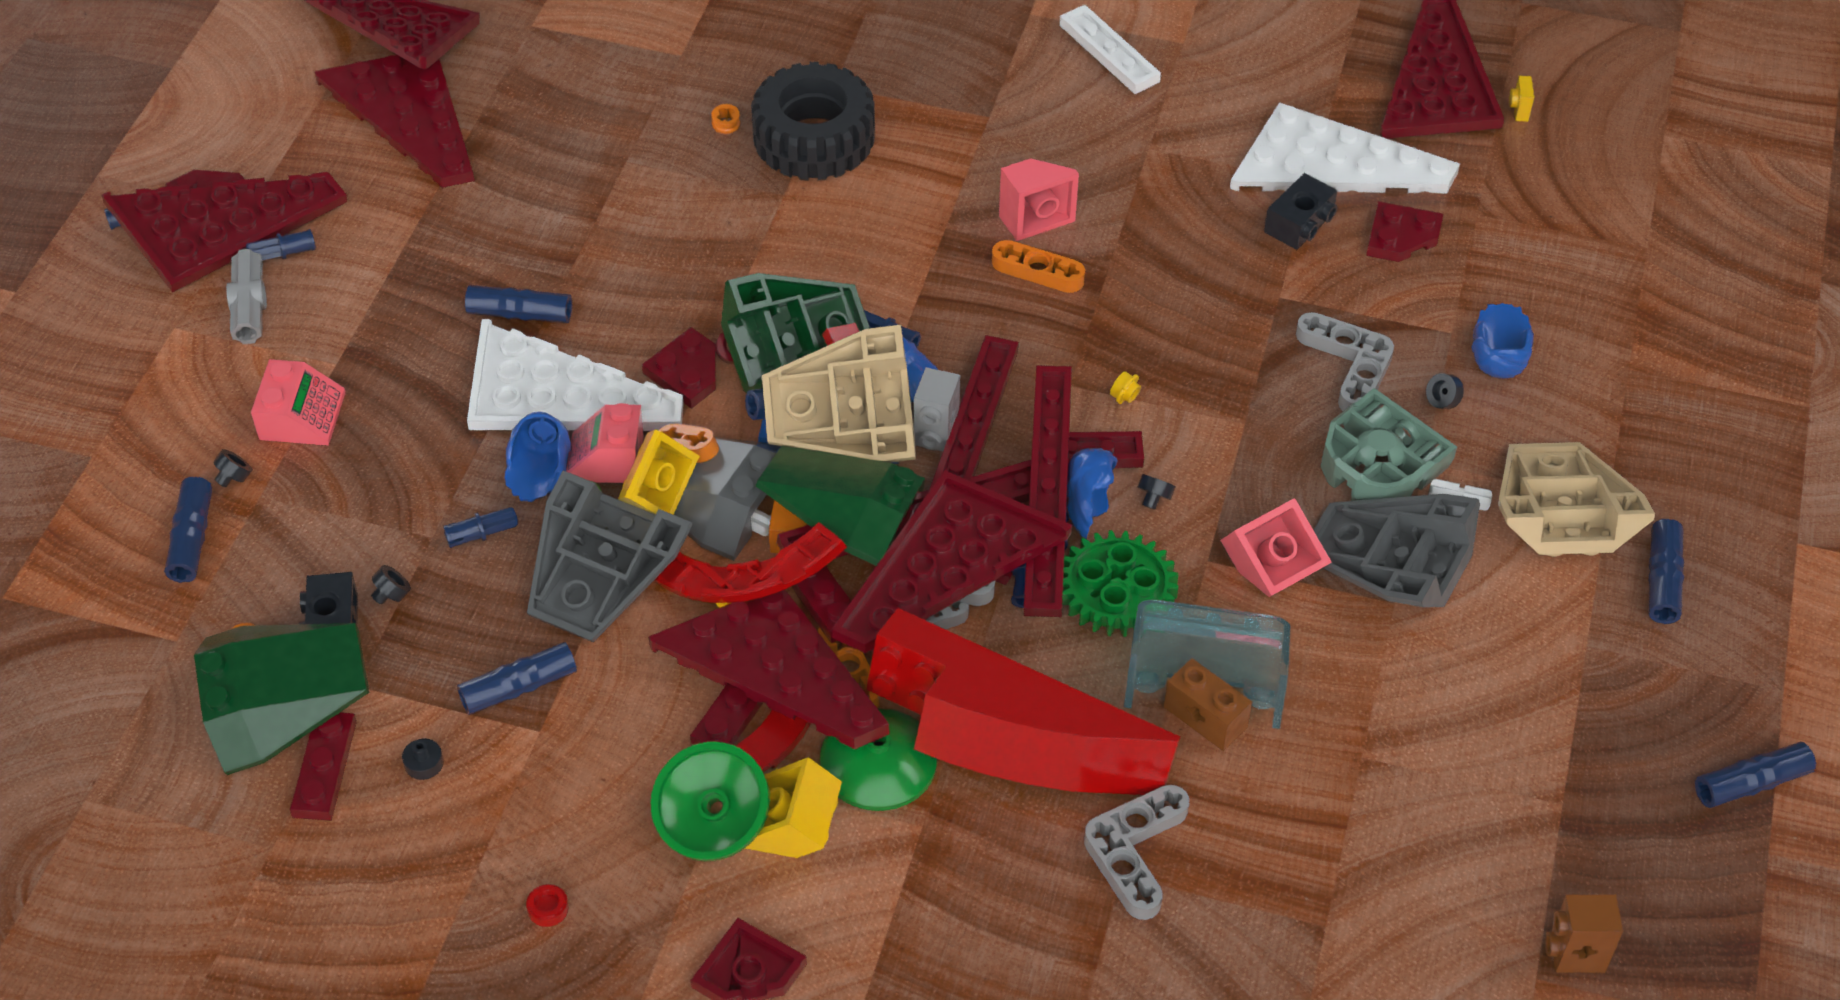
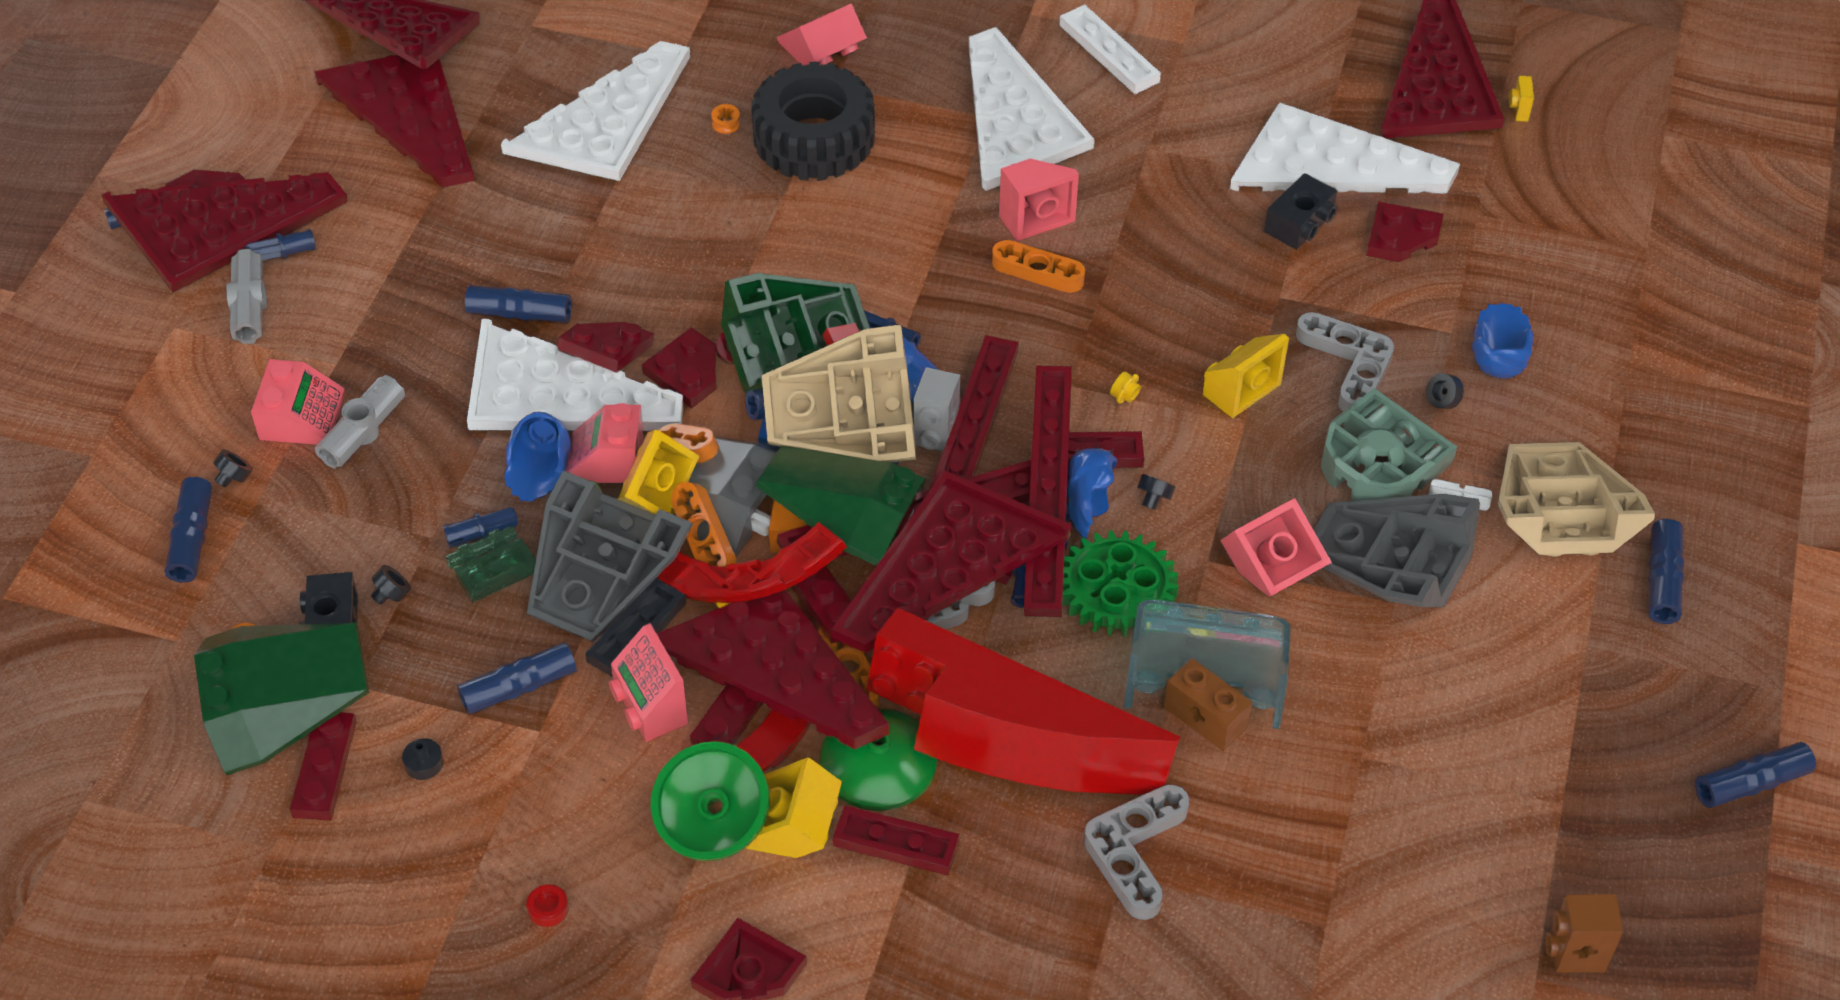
none -> light grey piece [315,375,405,469]
none -> clear green plate [444,526,536,603]
none -> white wing [501,41,690,181]
none -> dark red plate [557,322,654,373]
none -> black plate [585,578,686,677]
none -> coral slope [609,624,688,742]
none -> orange beam [671,482,736,567]
none -> coral slope [776,3,867,65]
none -> dark red plate [832,805,960,876]
none -> white wing [969,27,1094,191]
none -> yellow slope [1203,334,1289,419]

